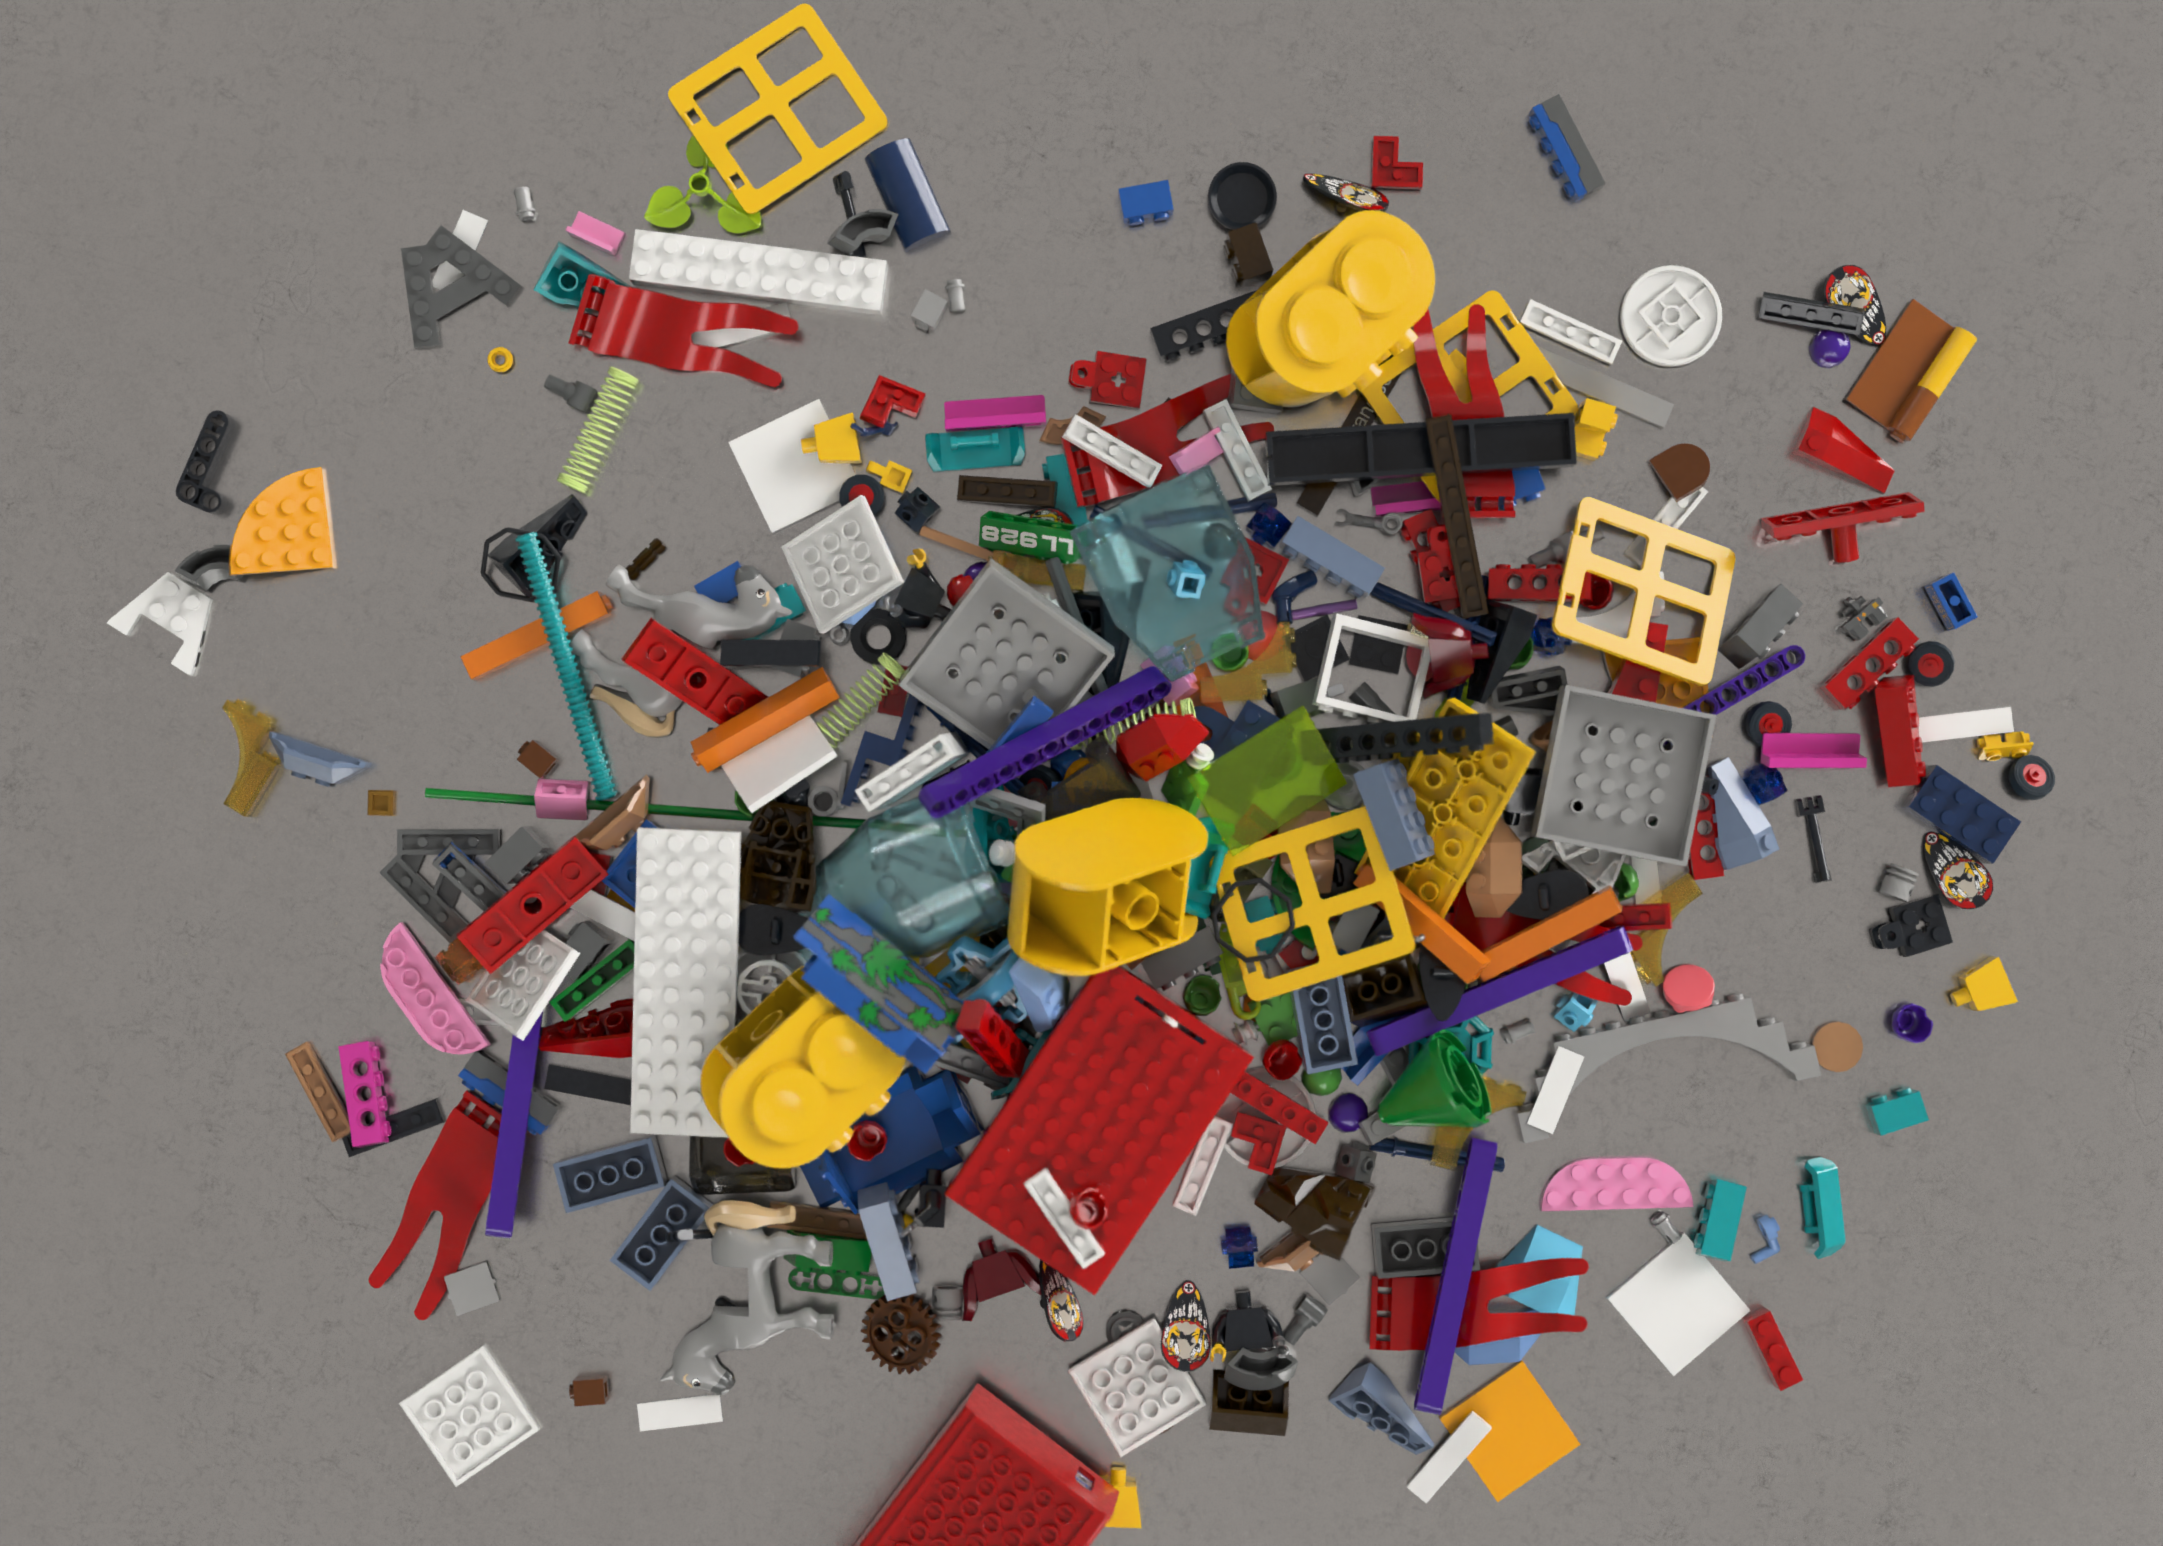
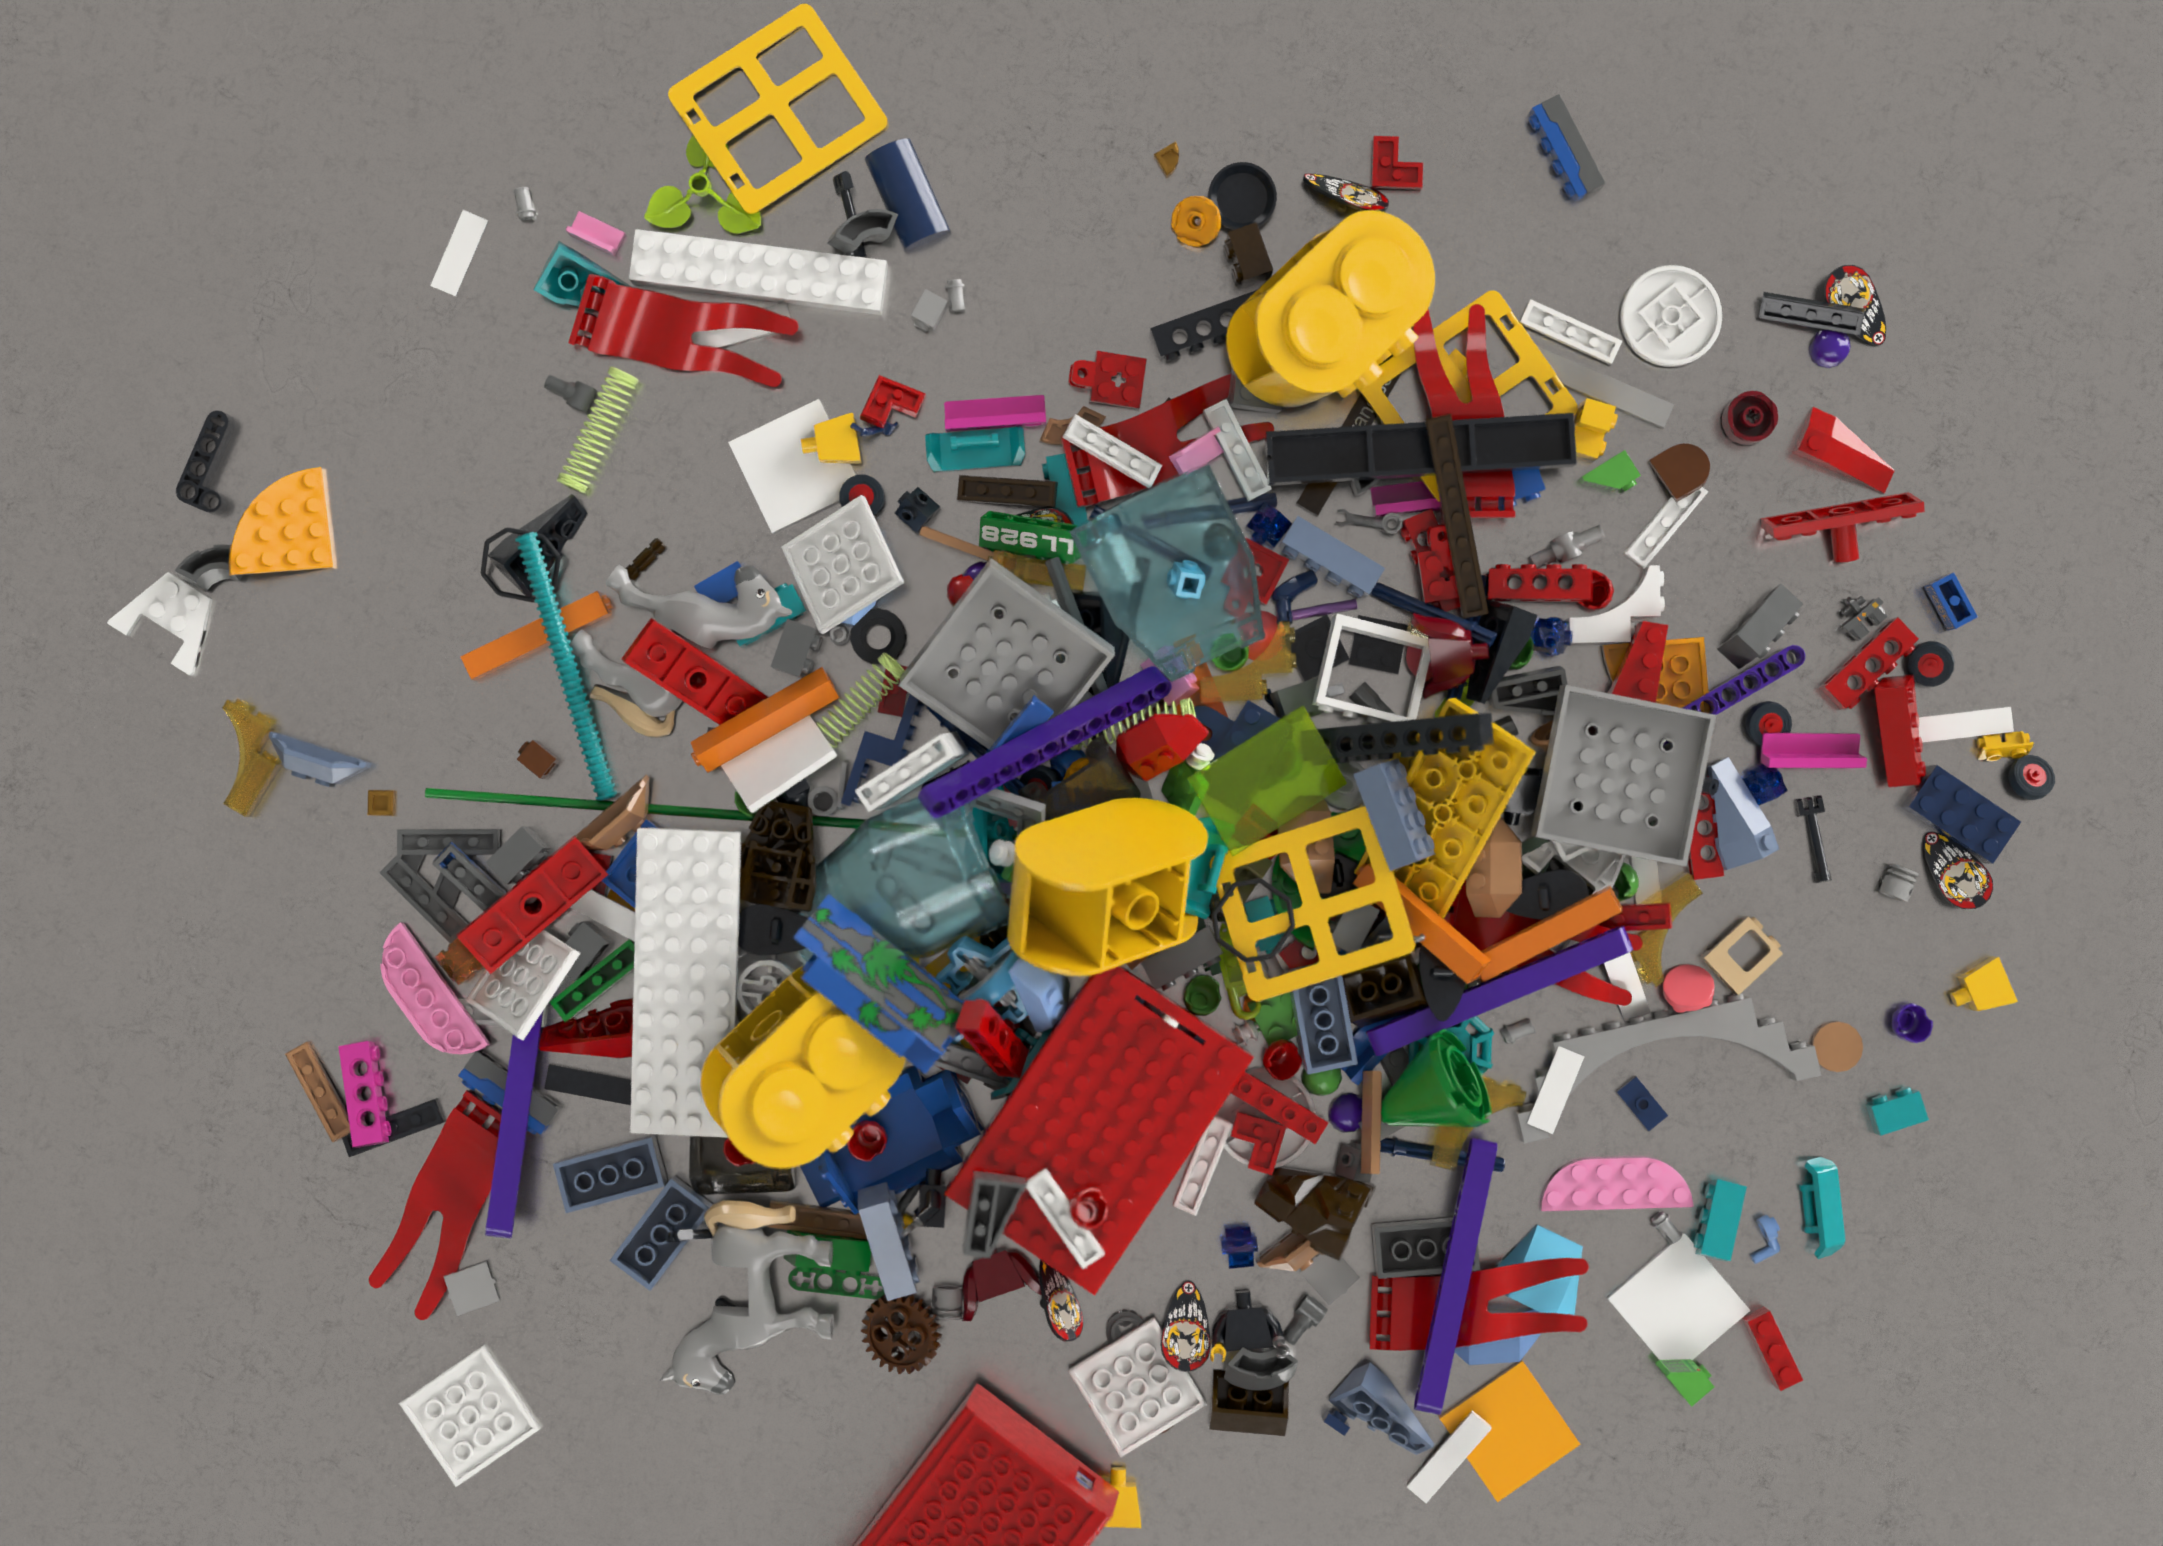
dark grey plate [401,225,522,349] -> none
yellow plate [487,347,513,373] -> none
bright pink panel [534,779,589,820] -> none
reddish brown brick [569,1375,609,1407] -> none
white sticker [637,1394,723,1432] -> none
black tile [720,640,821,667] -> none
yellow plate [866,460,912,494] -> none
black torso [884,548,952,628] -> none
blue brick [1118,180,1174,225] -> none
yellow window [1552,497,1736,686] -> none
medium azure brick [1554,992,1598,1032] -> none
dark orange door [1845,299,1977,443] -> none
black plate [1870,894,1953,957] -> none
none -> dark grey wedge [962,1171,1027,1258]
none -> pearl gold tile [1154,141,1179,177]
none -> light orange plate [1171,195,1221,247]
none -> dark blue plate [1322,1409,1350,1436]
none -> medium nougat tile [1361,1071,1382,1174]
none -> bright green slope [1578,450,1641,492]
none -> dark blue plate [1616,1076,1668,1132]
none -> bright green slope [1655,1359,1714,1407]
none -> tan window [1700,916,1783,995]
none -> dark red brick [1722,391,1778,445]

